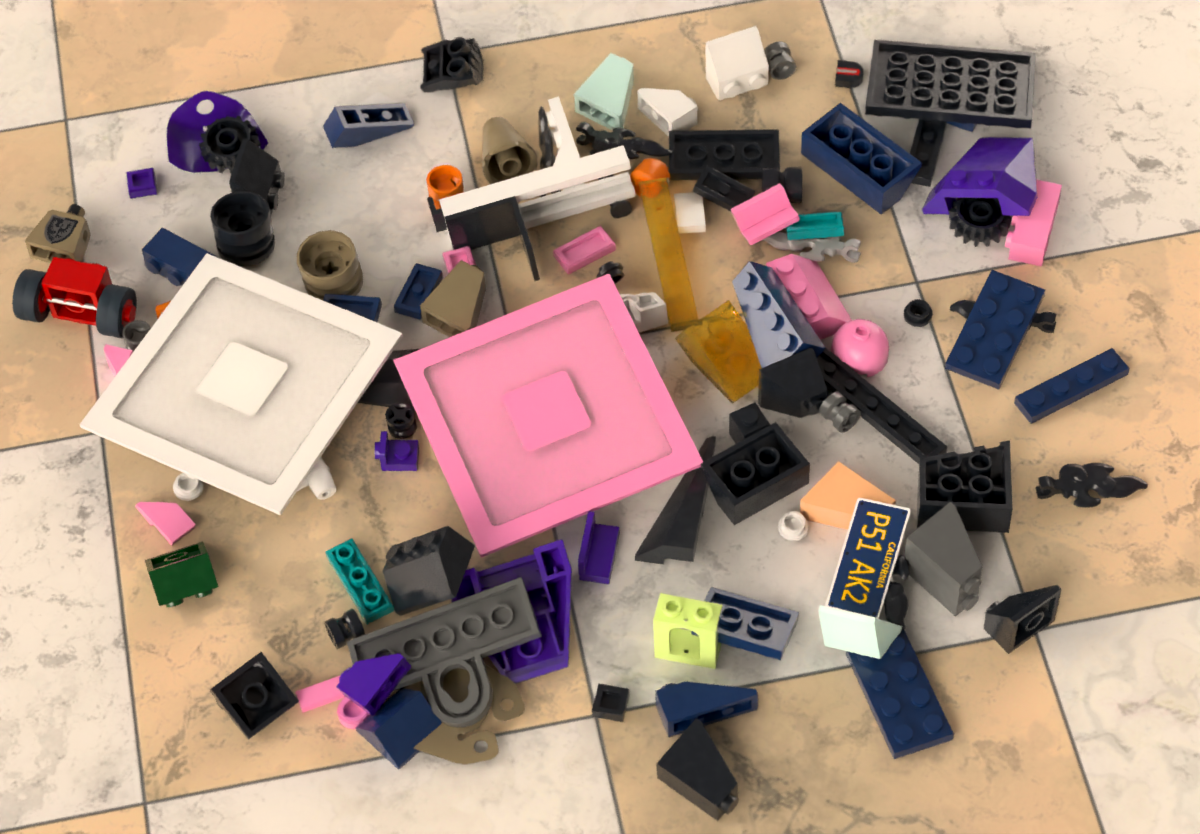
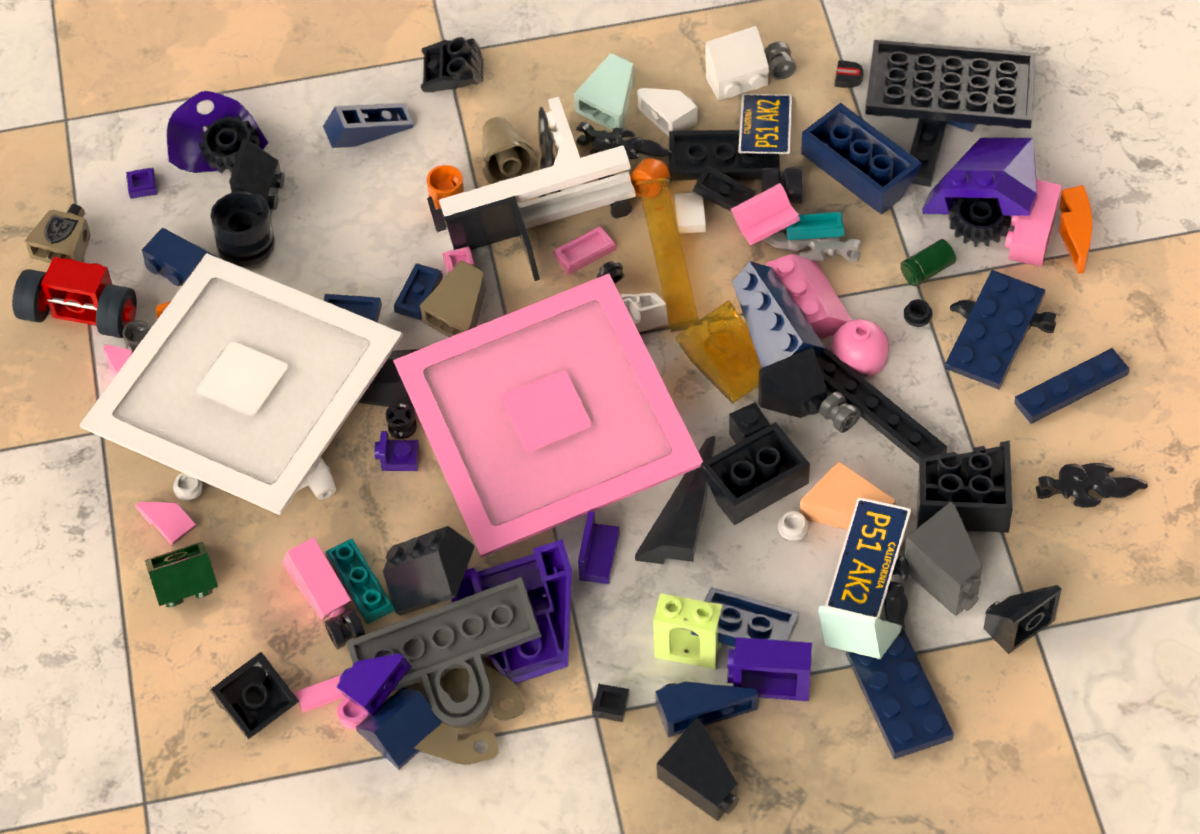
dark tan wheel [297,230,363,300] -> none
none -> bright pink slope [282,537,351,620]
none -> dark purple window [727,637,812,701]
none -> dark blue sticker [738,94,792,154]
none -> dark green piece [900,239,956,287]
none -> orange slope [1058,185,1093,274]

